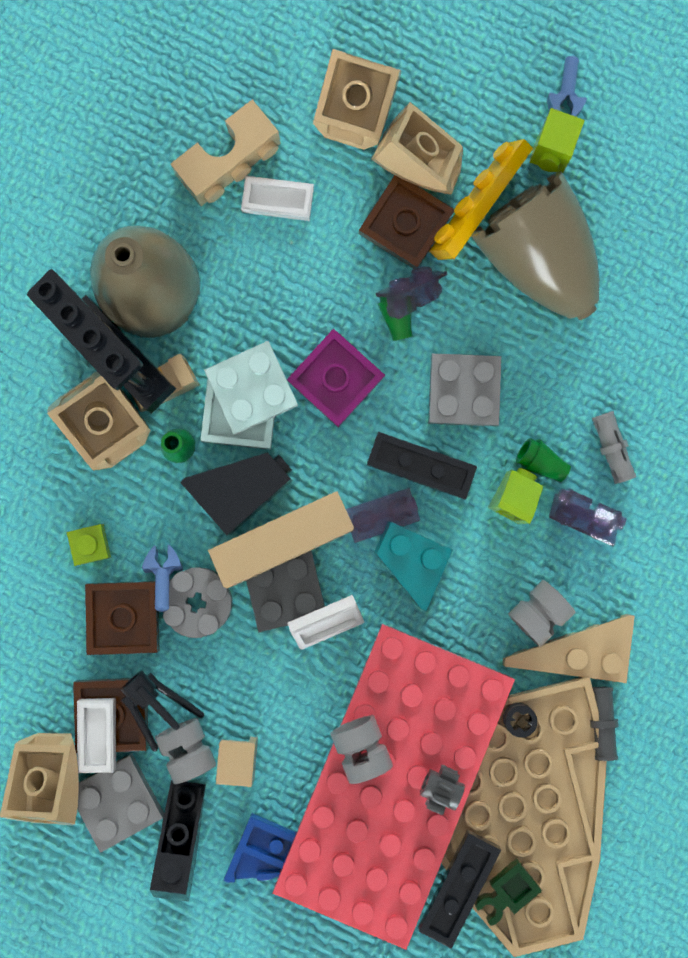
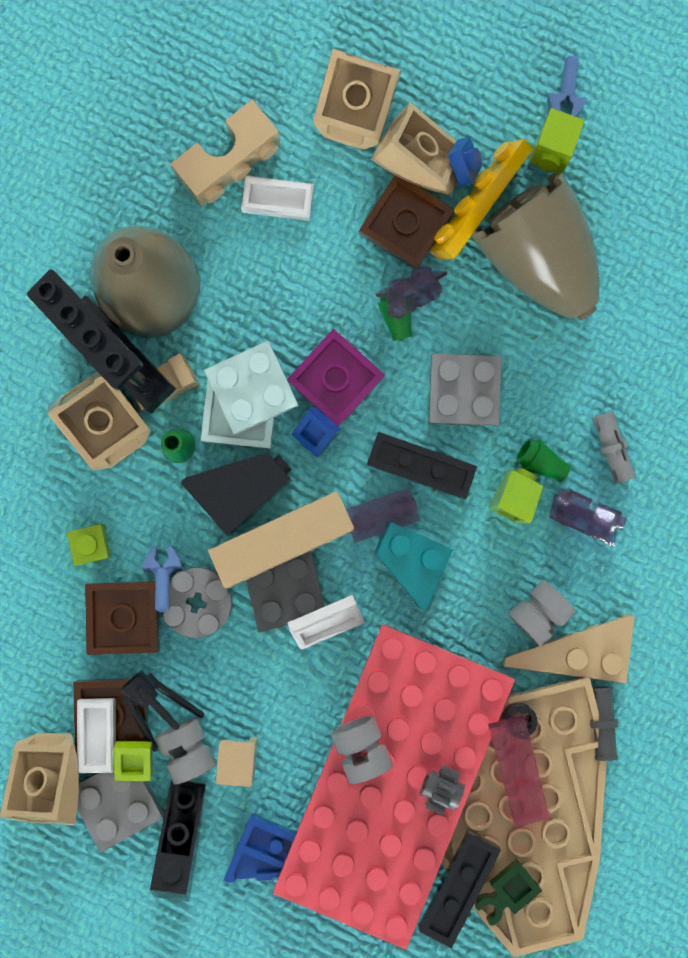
none -> lime plate [113,741,153,781]
none -> blue plate [291,406,340,457]
none -> blue plate [448,136,482,186]
none -> clear pink tile [488,715,550,828]

